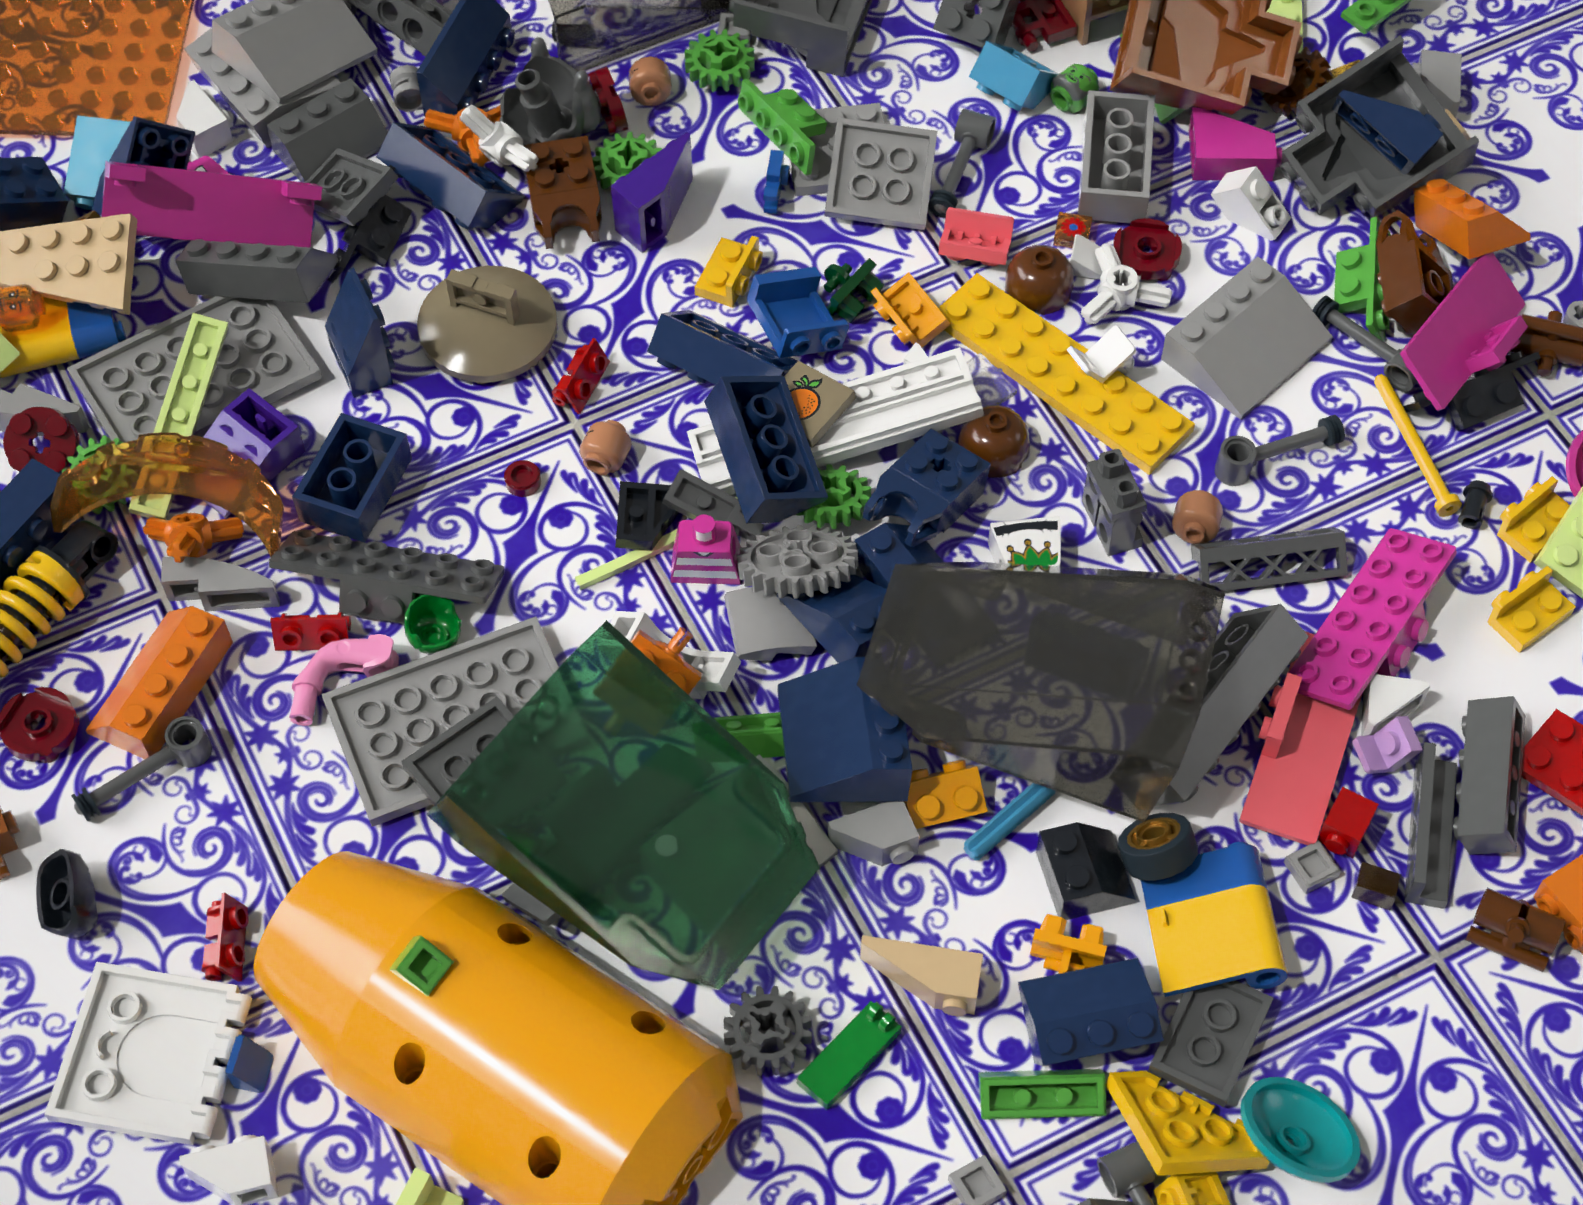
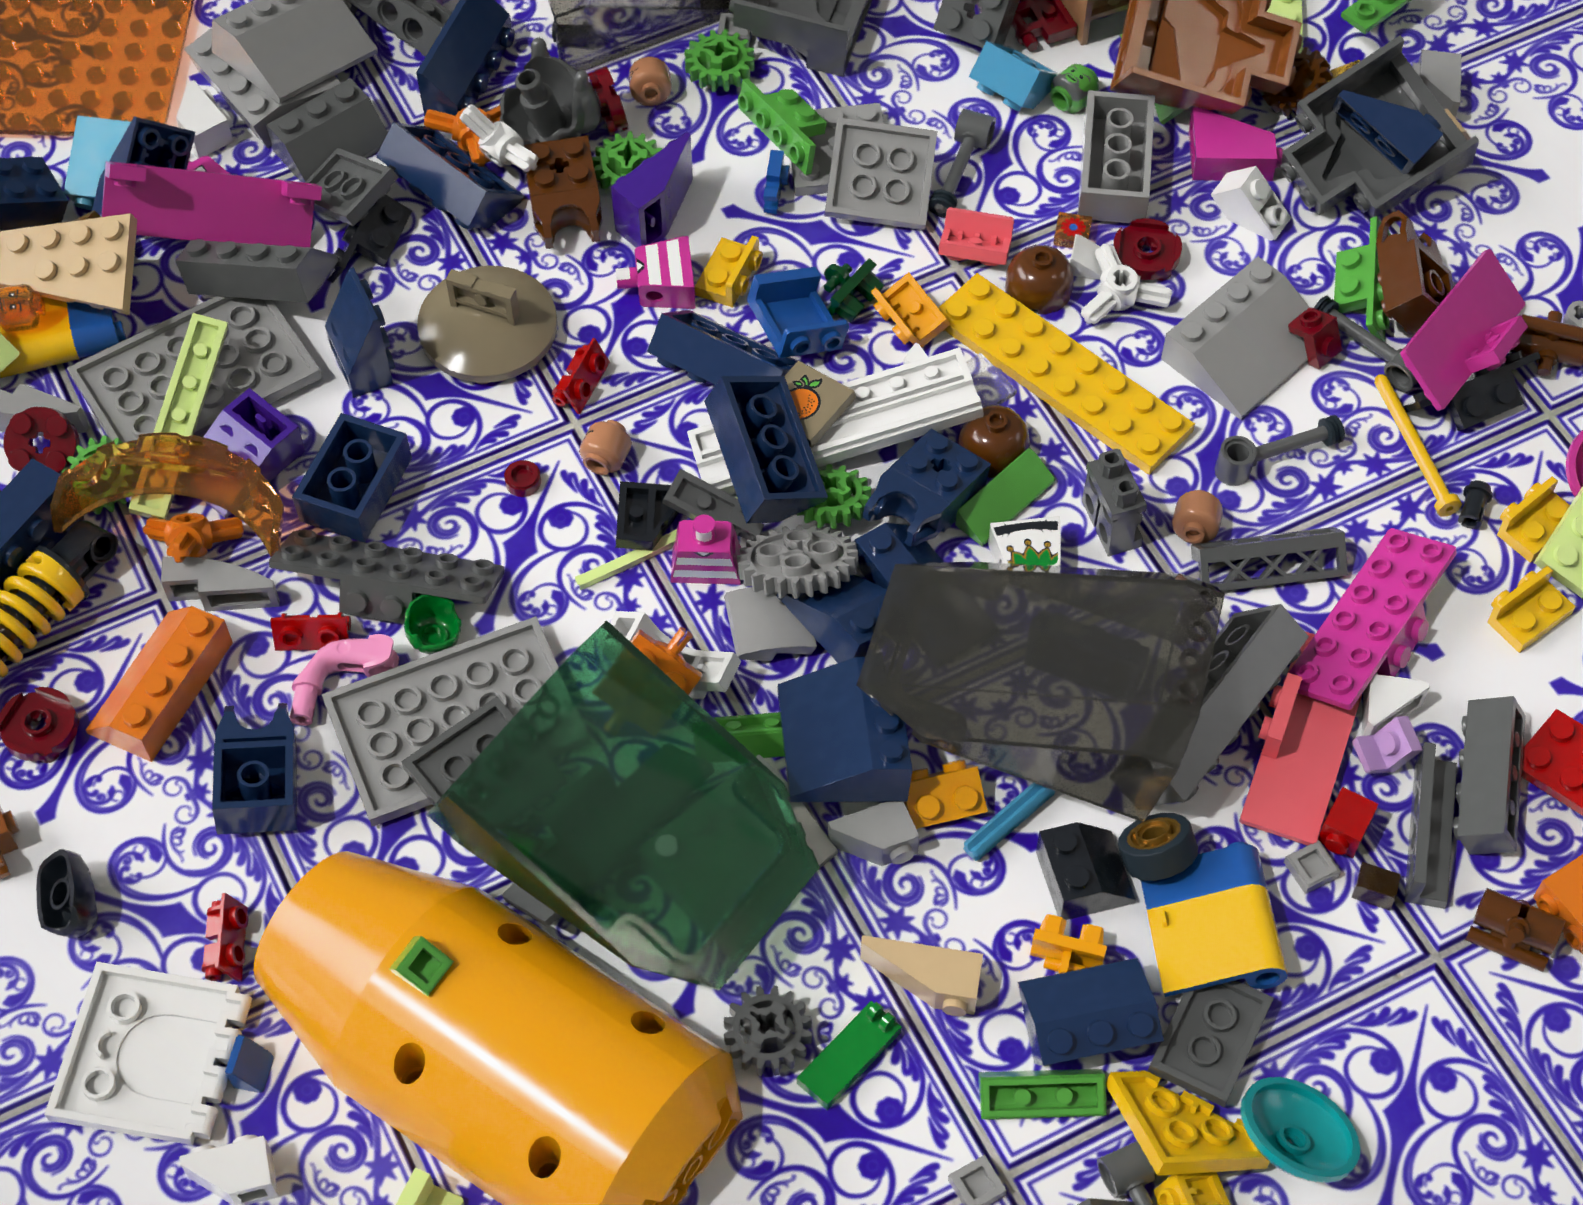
dark grey piece [71,716,212,822] -> none
light grey wheel [389,65,422,112] -> none
white bracket [1067,326,1136,383] -> none
orange slope [1413,179,1531,260] -> none
none -> dark blue brick [212,703,297,835]
none -> dark pink torso [616,236,696,309]
none -> bright green slope [955,448,1055,547]
none -> dark red bracket [1288,308,1342,369]

